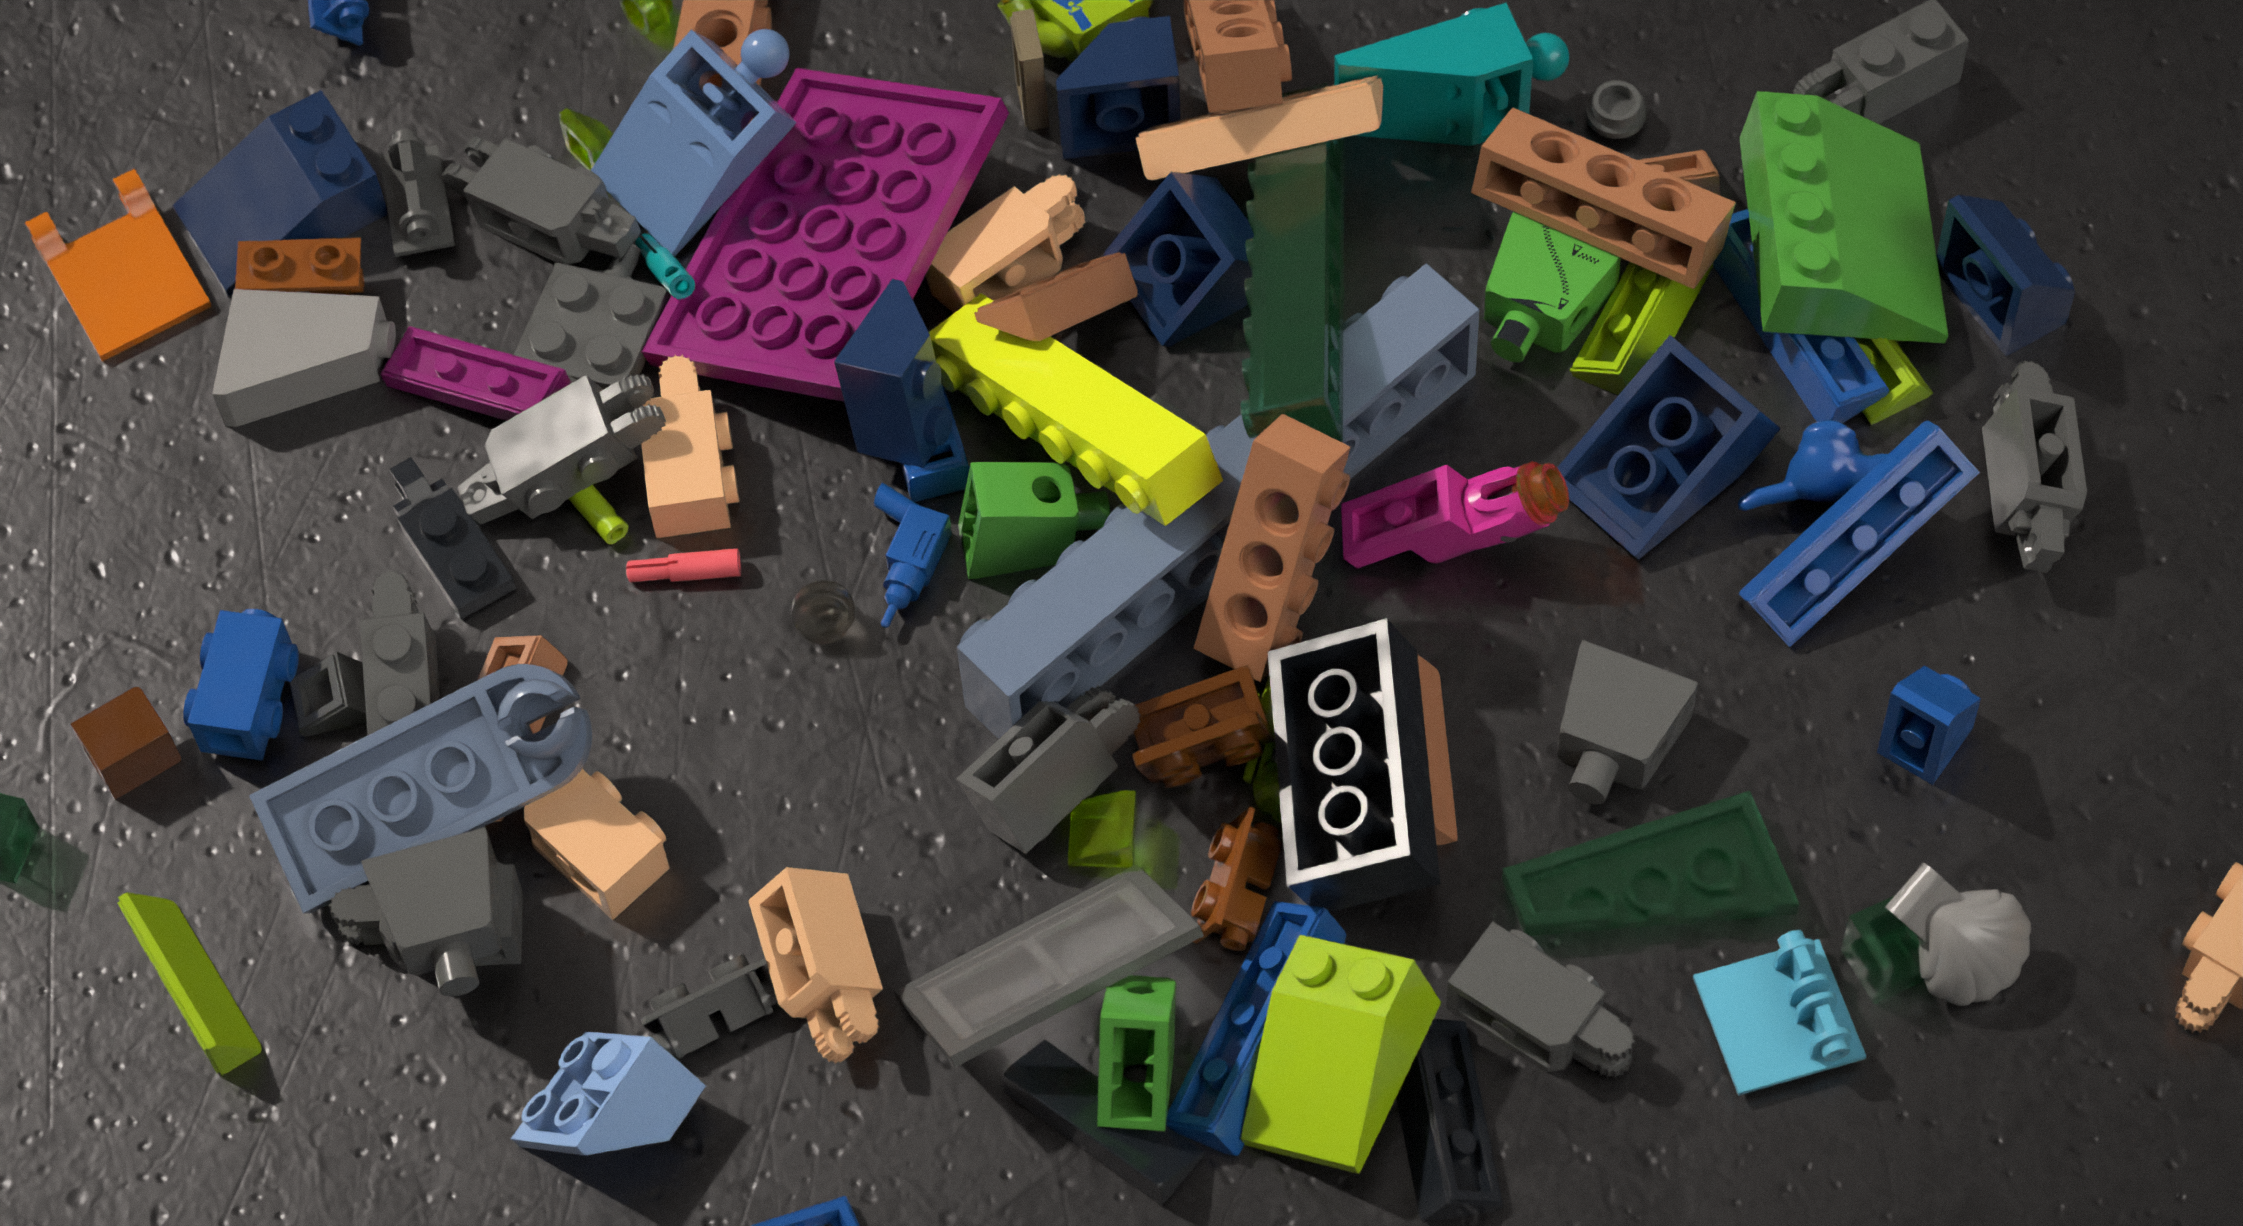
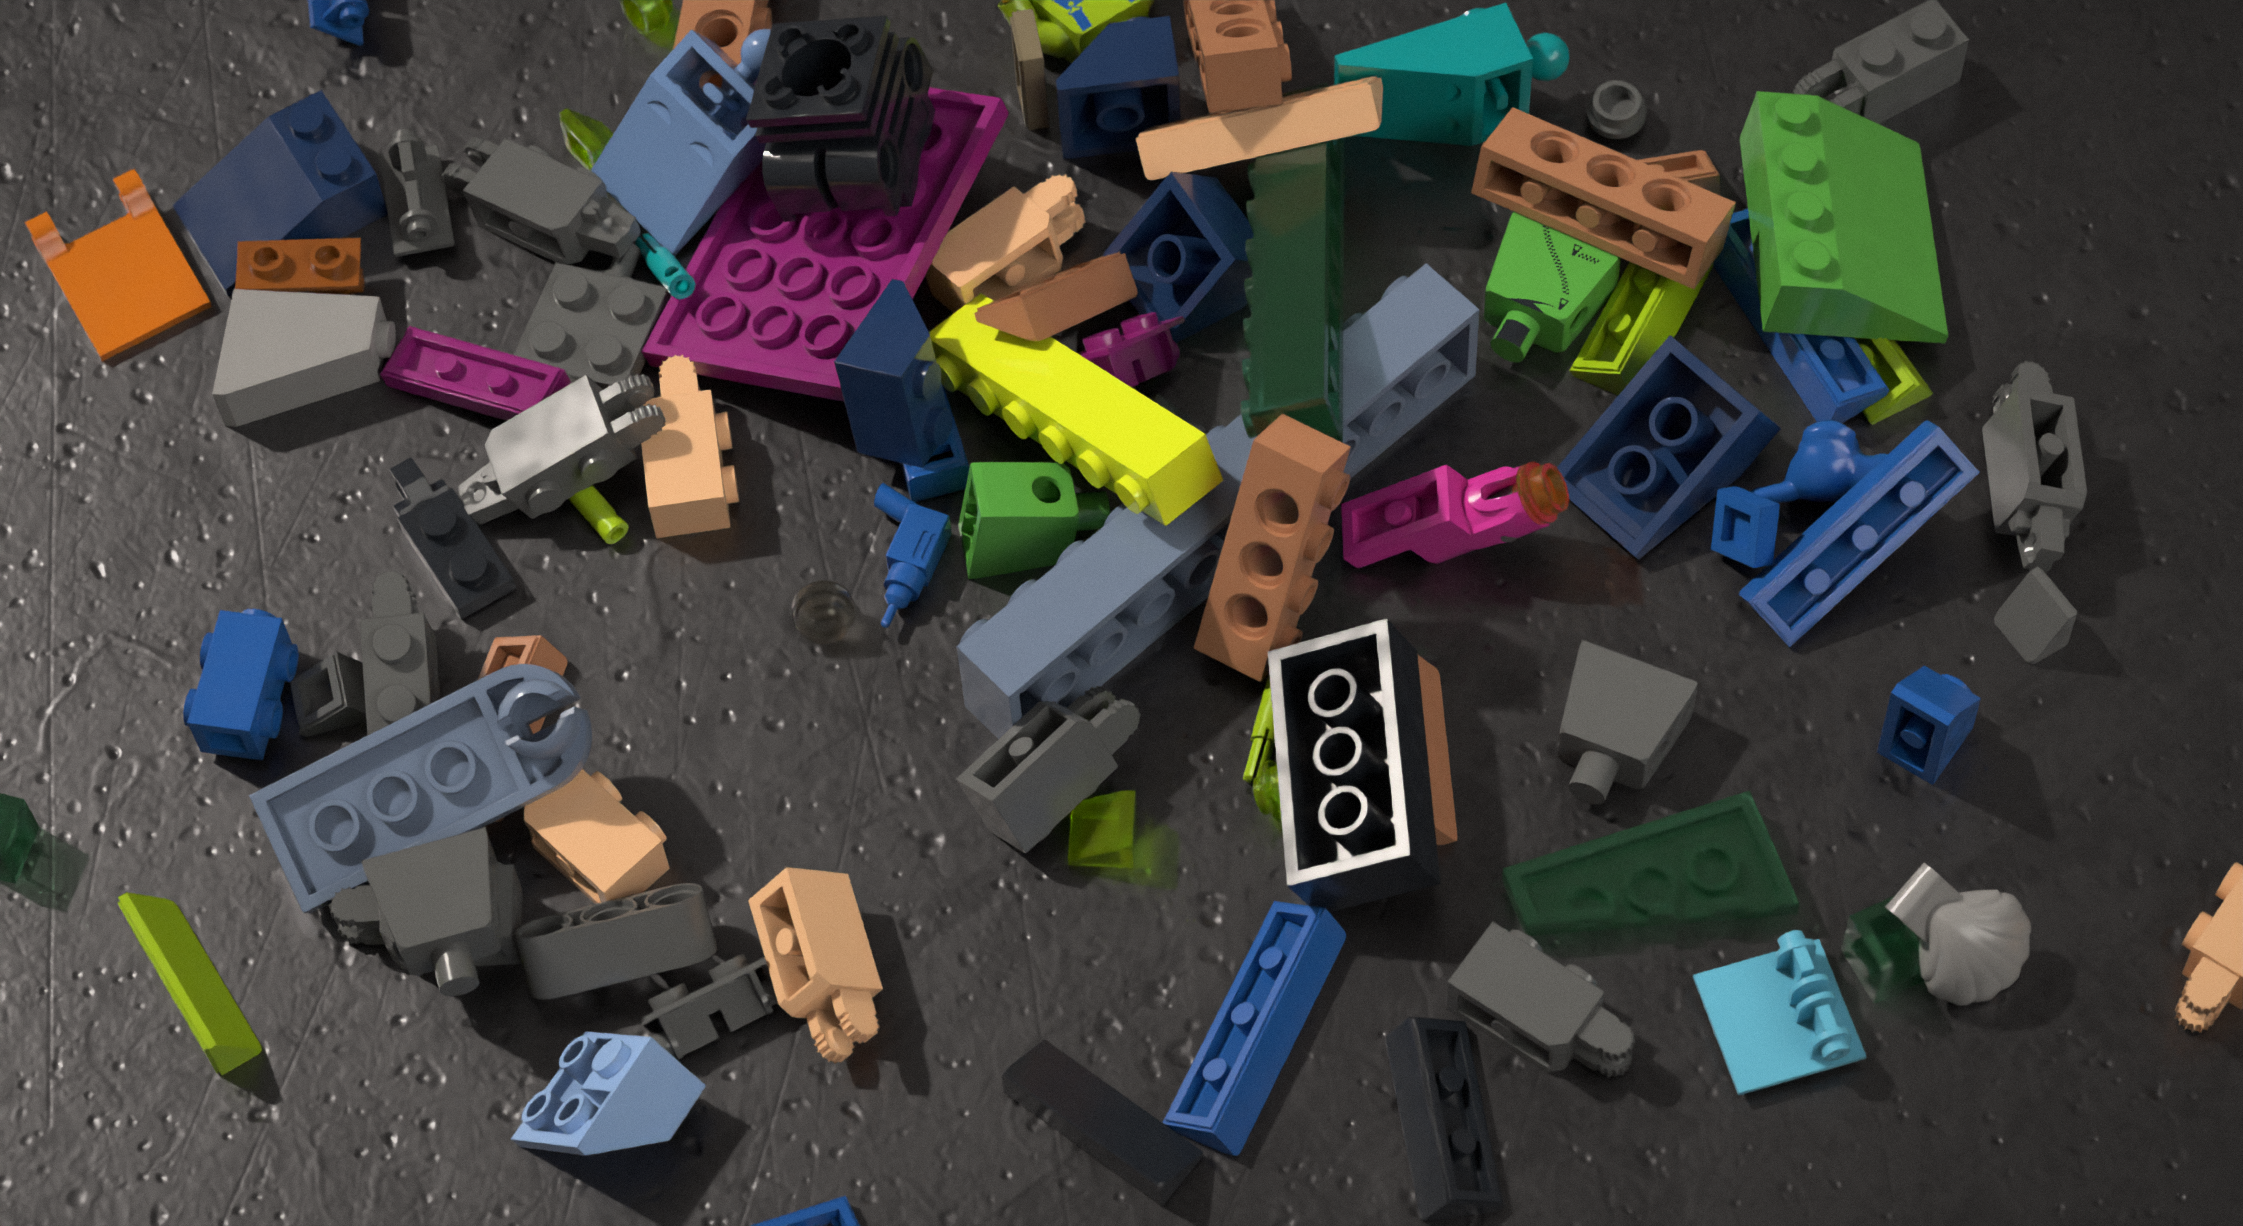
reddish brown panel [71,687,181,800] -> none
coral piece [626,548,741,582] -> none
clear door [894,864,1204,1067] -> none
bright green torso [1097,975,1176,1131] -> none
reddish brown bracket [1132,665,1275,788] -> none
dark orange hinge [1191,807,1282,951] -> none
lime slope [1241,935,1441,1174] -> none
dark blue slope [1936,195,2076,357] -> none
none -> dark grey beam [514,883,717,999]
none -> black piece [746,16,936,222]
none -> magenta hinge [1077,312,1185,387]
none -> blue plate [1711,486,1780,568]
none -> dark grey slope [1994,566,2077,665]

